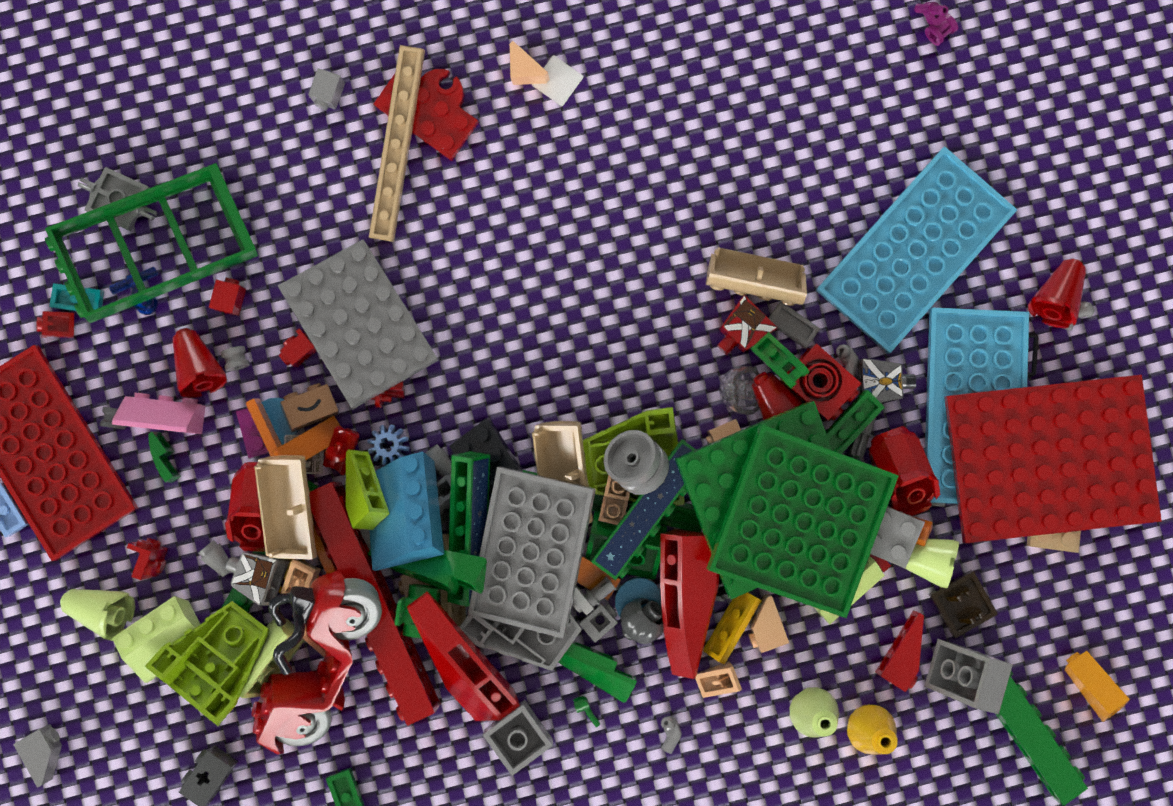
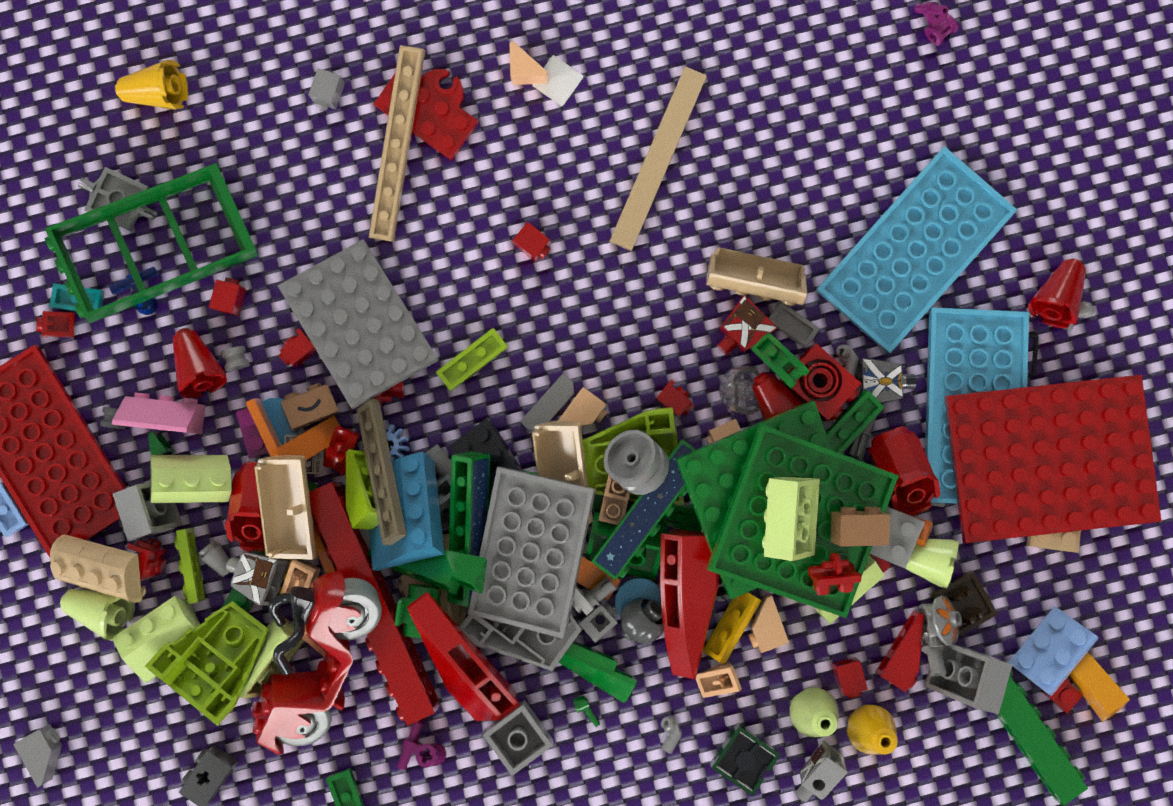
none -> tan container [50,534,146,603]
none -> light grey brick [113,482,183,541]
none -> yellow cone [115,60,188,110]
none -> yellowish green slope [150,455,231,503]
none -> lime plate [174,528,206,604]
none -> dark tan plate [357,398,407,546]
none -> magenta piece [397,721,446,770]
none -> lime plate [436,328,509,392]
none -> red brick [512,222,551,262]
none -> light grey piece [520,373,574,431]
none -> light nougat slope [558,387,607,427]
none -> tan tile [610,66,707,251]
none -> red brick [655,379,694,418]
none -> piece [710,723,781,796]
none -> yellowish green slope [762,477,820,561]
none -> light grey torso [795,740,848,803]
none -> red hips [808,553,862,596]
none -> medium nougat brick [831,507,890,546]
none -> red brick [832,657,868,698]
none -> light grey pin [918,603,947,676]
none -> light grey dish [932,595,962,646]
none -> light blue plate [1009,606,1098,696]
none -> red bracket [1042,678,1083,714]

